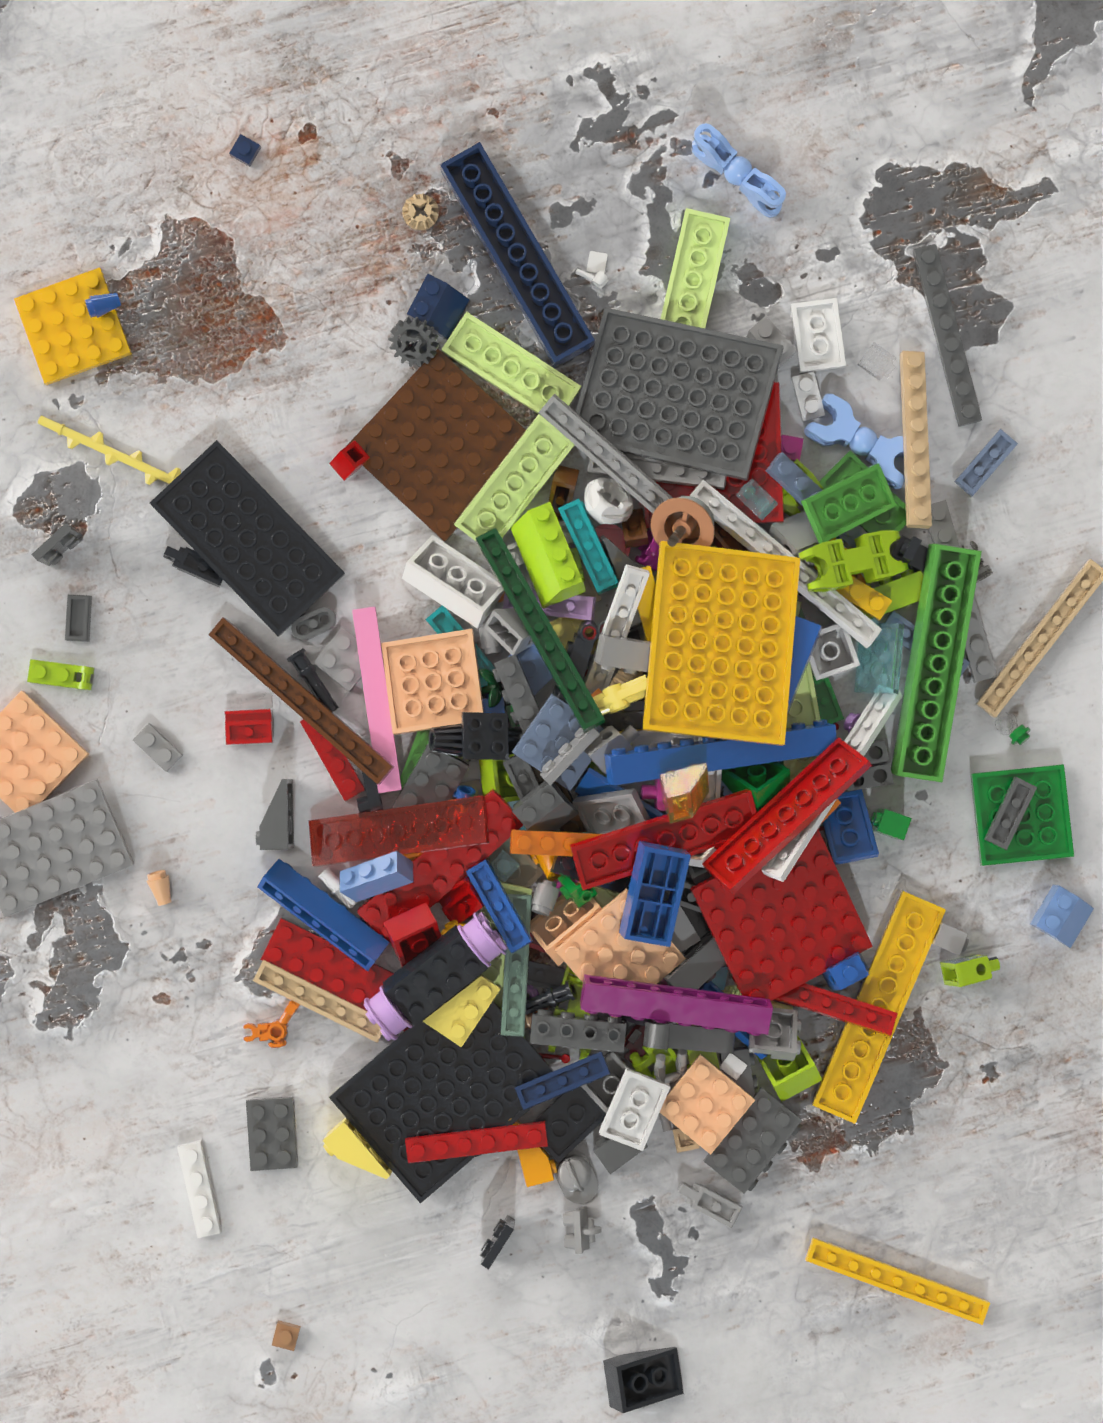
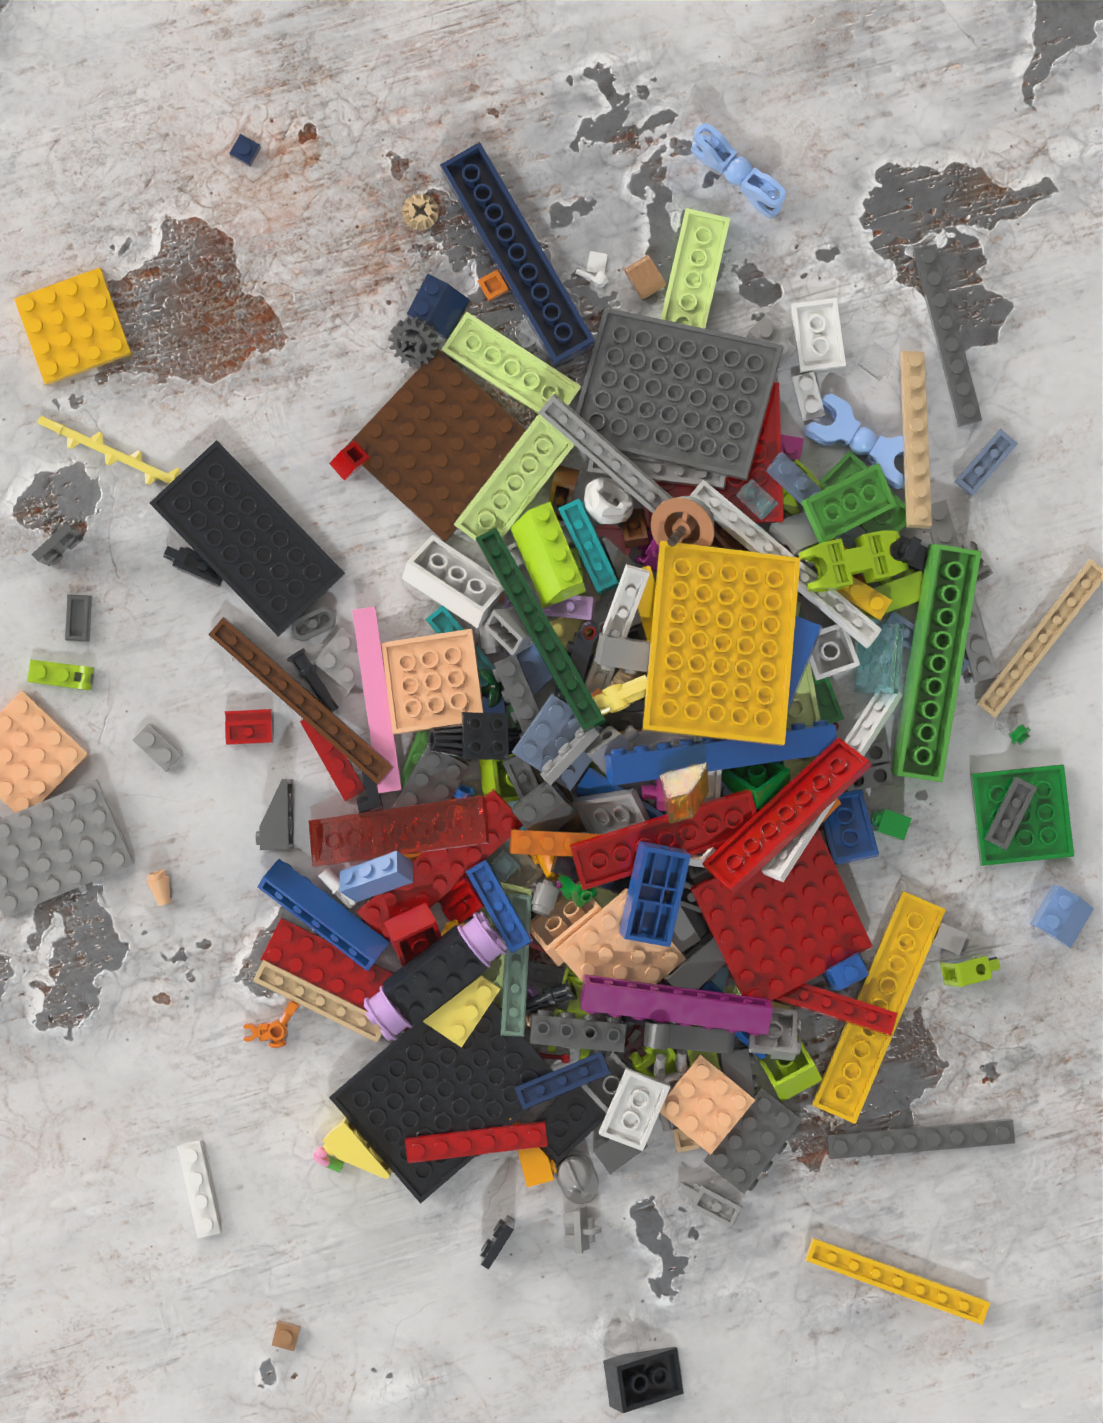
blue cone [85,292,121,318] -> none
dark grey plate [246,1097,298,1171] -> none
white sticker [720,1054,747,1080] -> none
medium lavender plate [844,713,861,733] -> none
none -> arm [313,1146,345,1173]
none -> orange plate [477,270,509,302]
none -> medium nougat piece [624,255,666,300]
none -> dark grey plate [827,1119,1015,1159]

